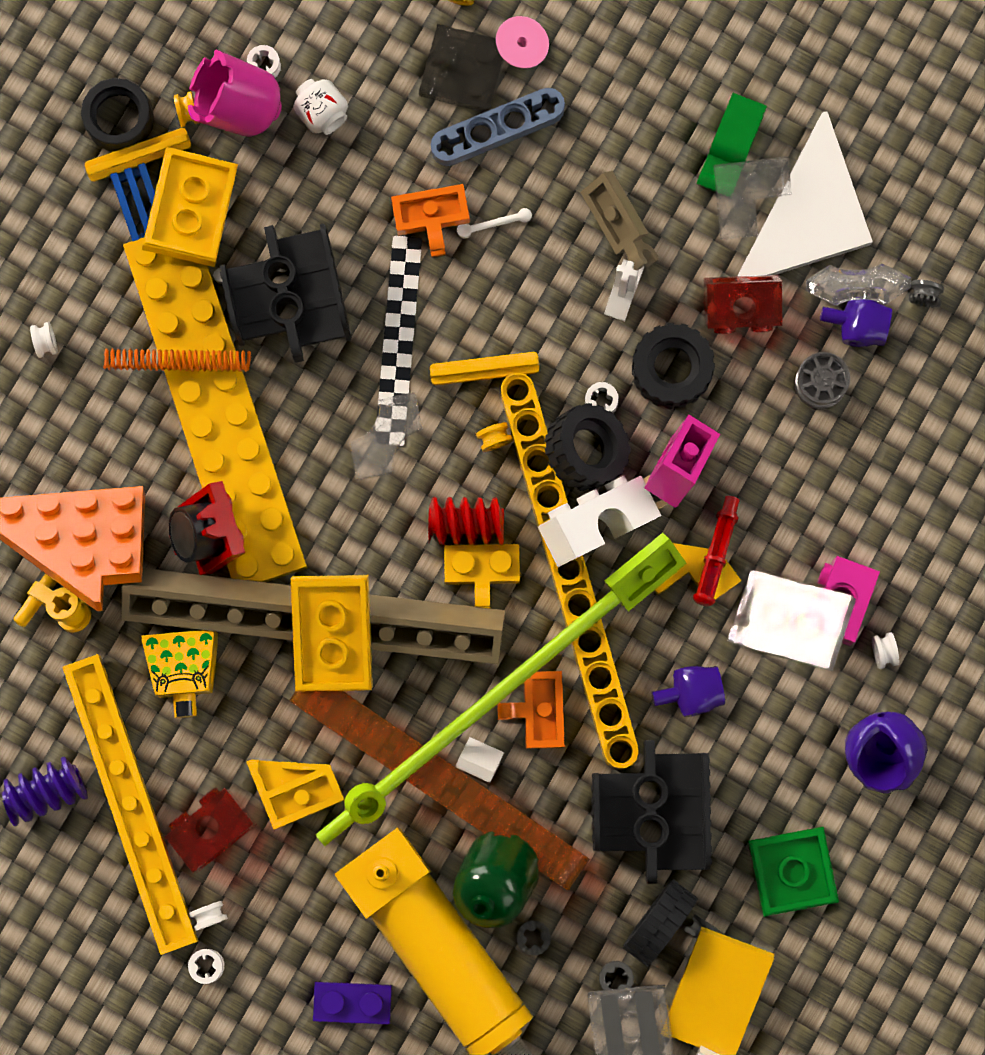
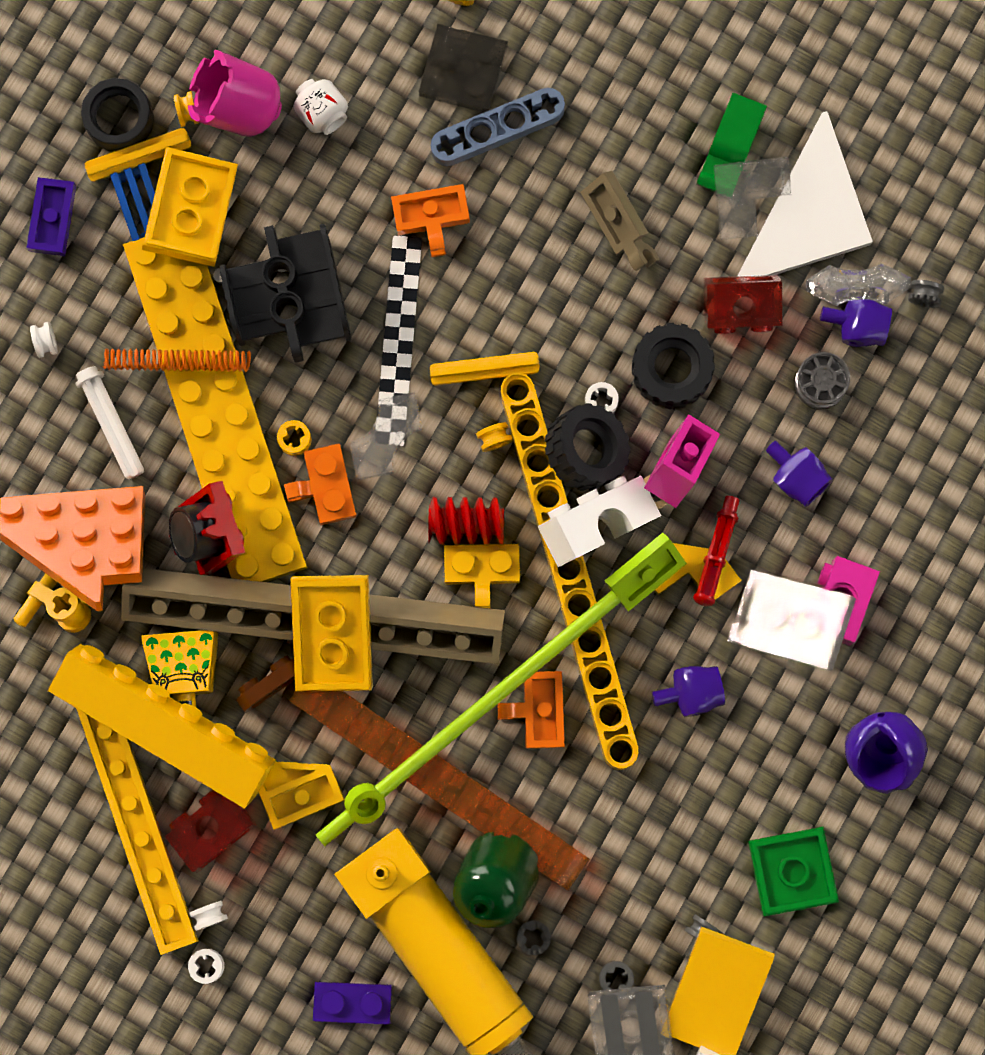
dark purple piece [2,756,88,827] -> none
white bush [247,45,281,78] -> none
white tile [455,737,504,782] -> none
white hinge [457,208,532,239] -> none
bright pink piece [496,16,549,69] -> none
black piece [591,740,712,884] -> none
white piece [604,259,644,322] -> none
black tyre [622,879,698,967] -> none
white bush [872,632,899,669] -> none
none -> dark purple plate [26,177,77,256]
none -> yellow brick [48,644,276,809]
none -> white axle [75,366,144,479]
none -> reddish brown plate [236,655,295,713]
none -> yellow bush [277,420,312,456]
none -> orange plate [284,443,356,526]
none -> dark purple piece [766,441,833,507]

